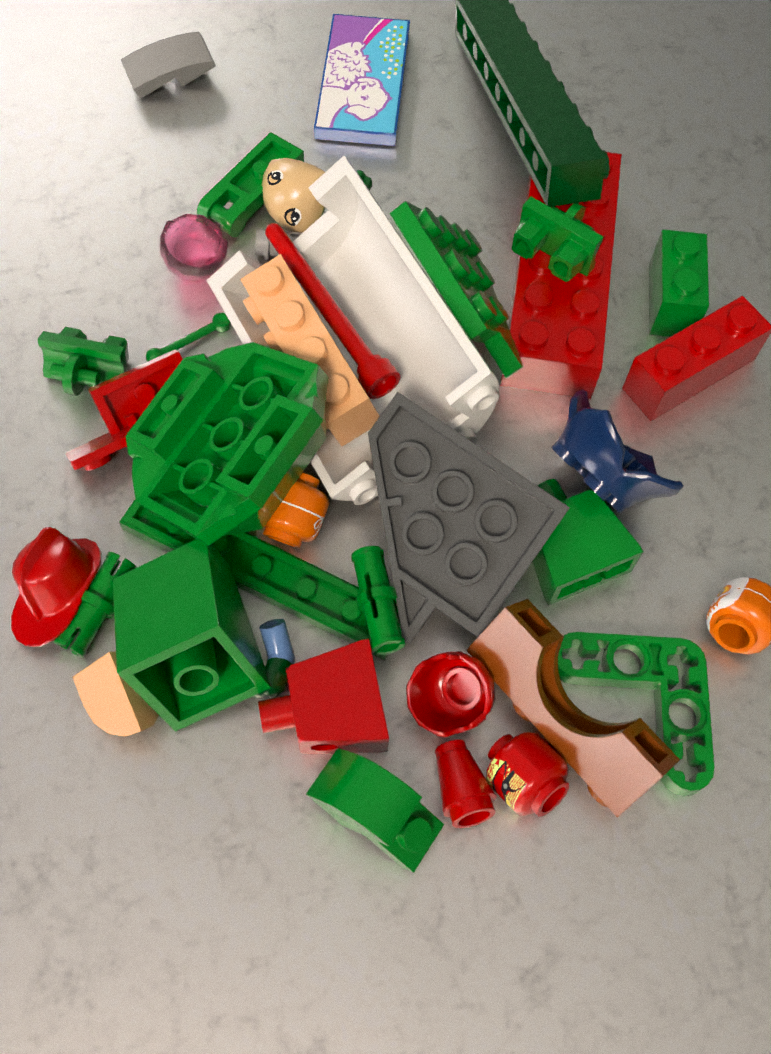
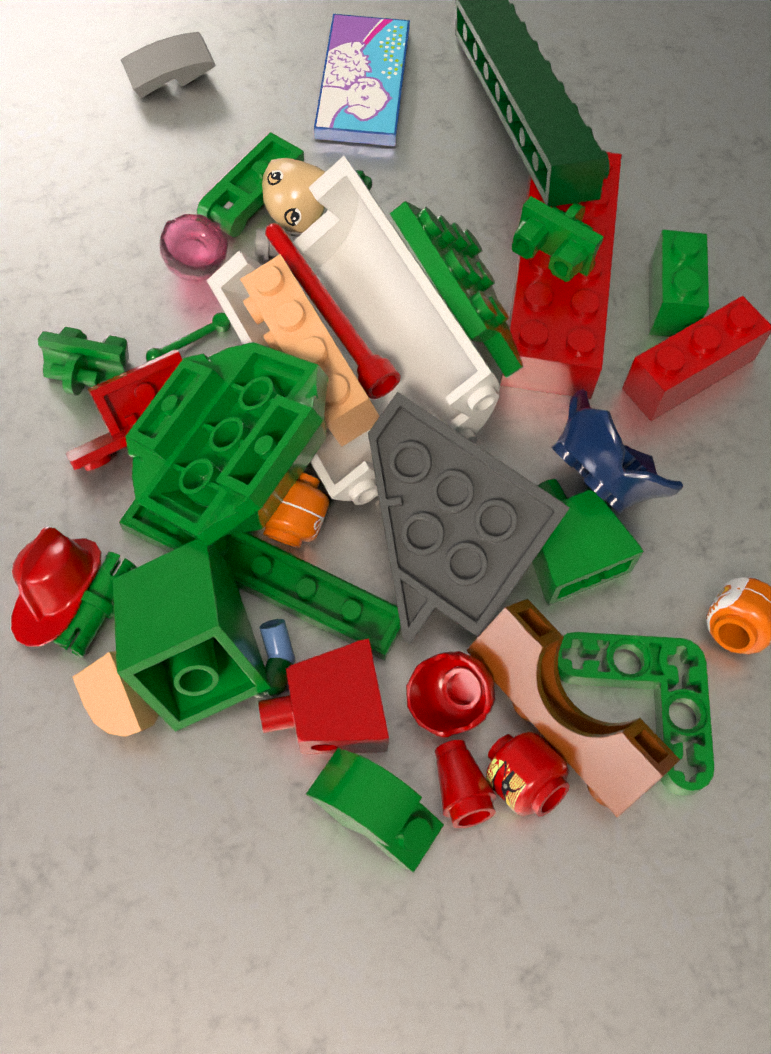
green pin [351,546,405,655] -> none

